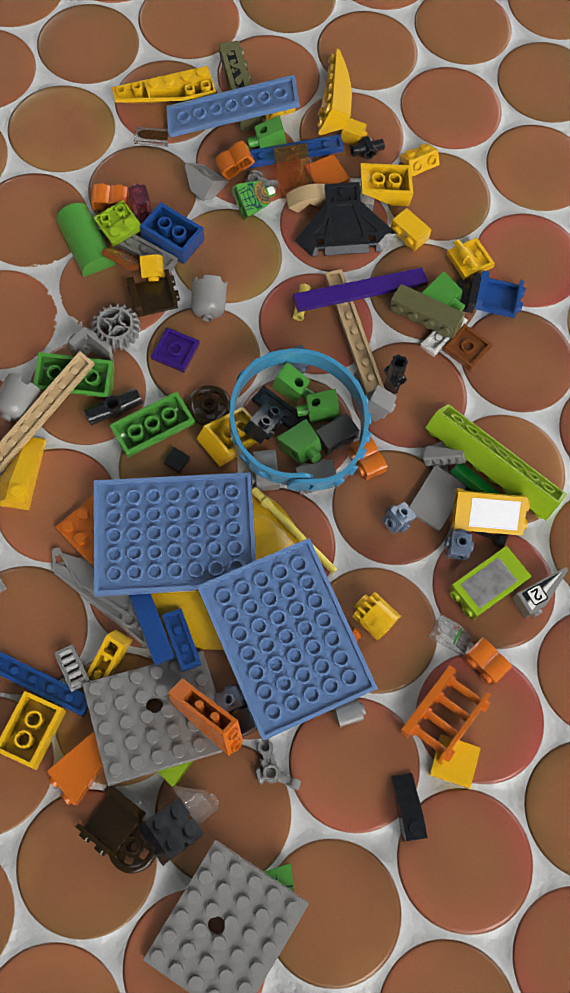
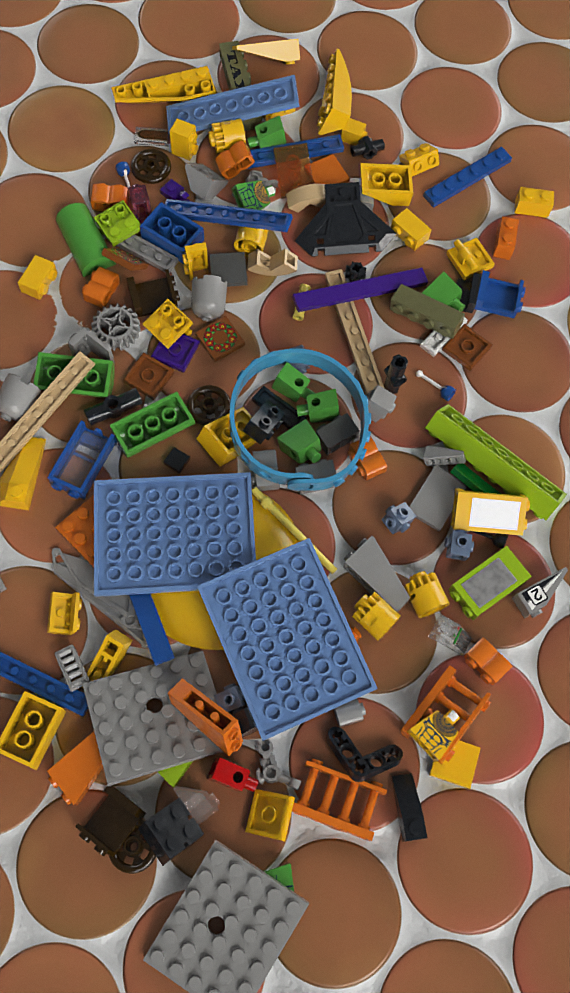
yellow brick [139,254,165,282] -> none
blue plate [162,609,201,672] -> none
none -> yellow brick [18,255,57,300]
none -> door [47,420,117,500]
none -> yellow bracket [47,592,82,636]
none -> orange brick [82,266,120,308]
none -> blue hinge [115,162,136,201]
none -> dark orange tile [123,352,174,400]
none -> dark brown plate [131,149,171,184]
none -> yellow plate [143,299,193,349]
none -> dark purple plate [160,179,190,201]
none -> blue tile [165,199,293,232]
none -> yellow brick [169,118,198,161]
none -> yellow bracket [182,242,208,281]
none -> tile [195,316,245,362]
none -> red torso [207,757,259,792]
none -> yellow gear [208,119,246,153]
none -> dark grey tile [209,252,248,287]
none -> yellow wedge [232,39,300,65]
none -> yellow gear [234,226,269,256]
none -> yellow tile [245,789,295,842]
none -> tan brick [247,249,298,276]
none -> orange fence [292,758,387,841]
none -> black beam [326,726,403,782]
none -> light grey slope [343,536,410,612]
none -> black gear [345,261,367,282]
none -> yellow gear [404,571,450,618]
none -> torso [407,709,460,762]
none -> hinge [416,370,456,401]
none -> blue plate [423,147,512,208]
none -> orange brick [493,216,519,260]
none -> yellow brick [514,187,554,218]

